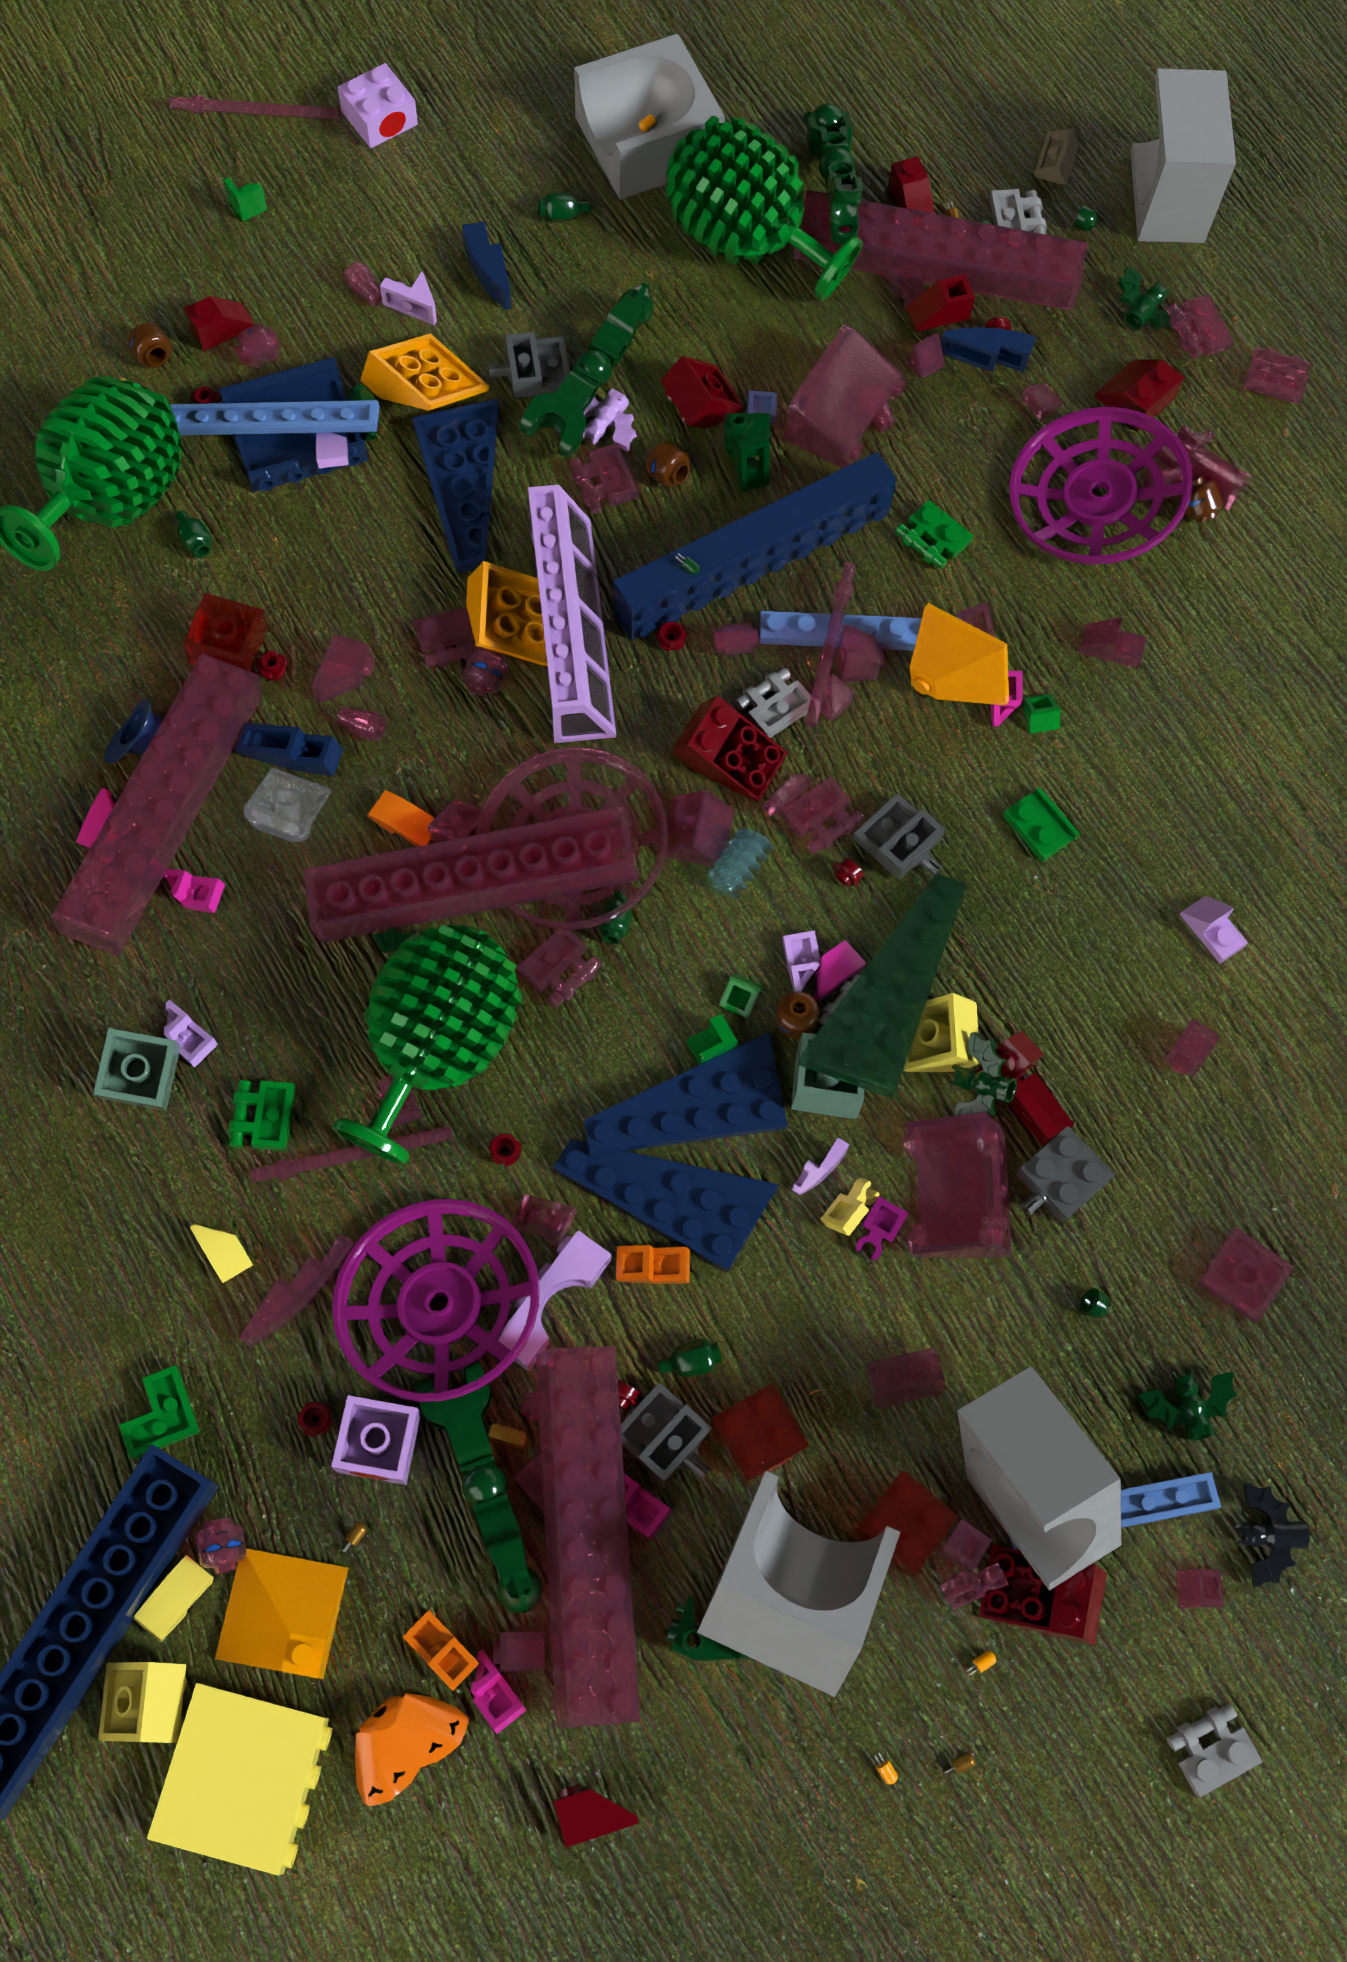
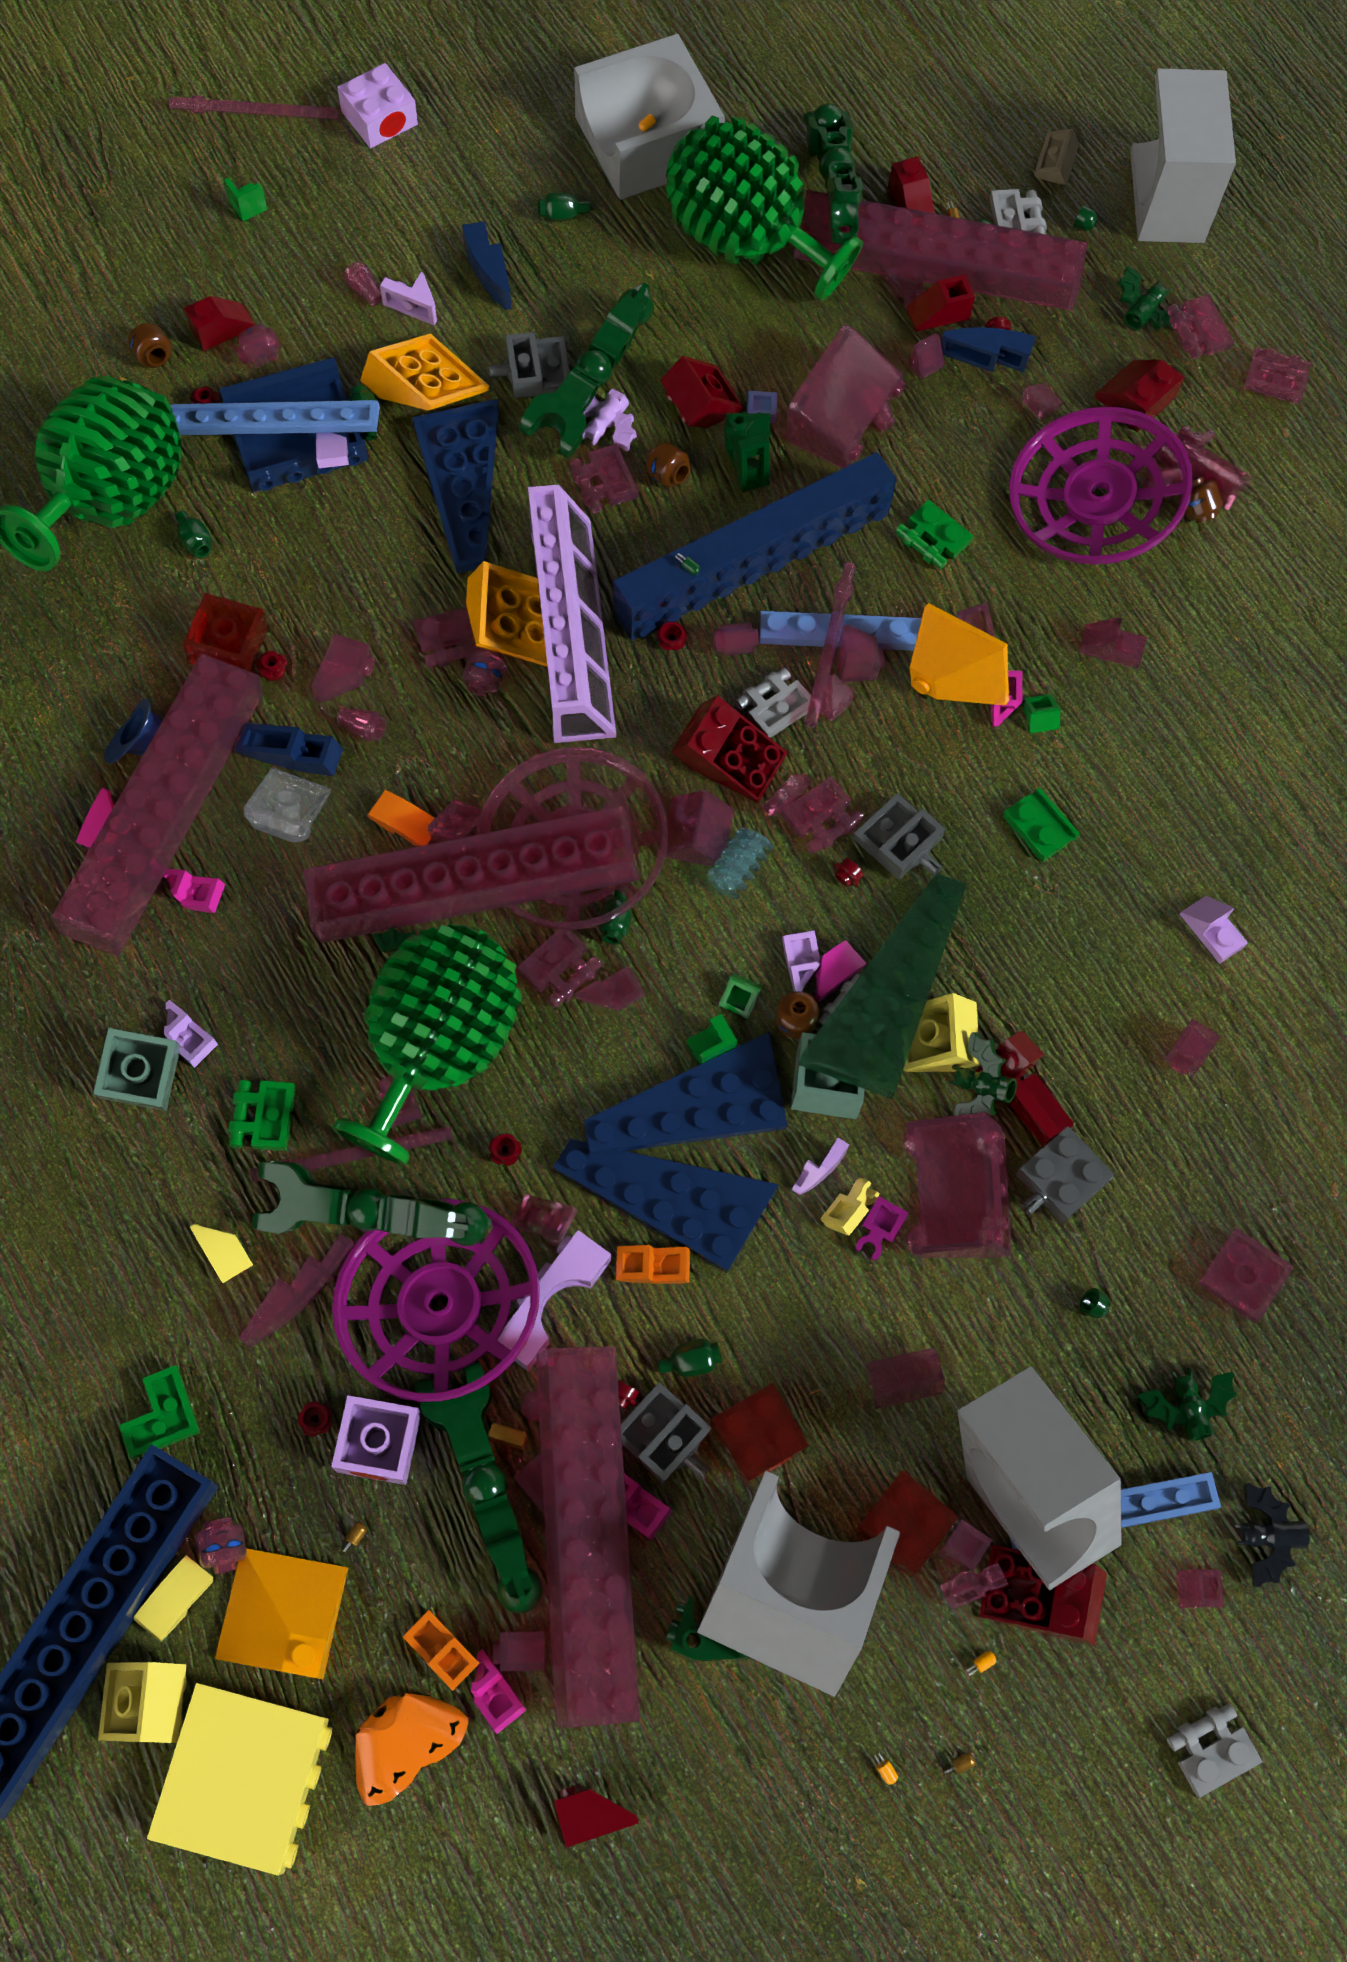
none -> dark green piece [252,1161,491,1246]
none -> clear pink slope [574,965,646,1011]

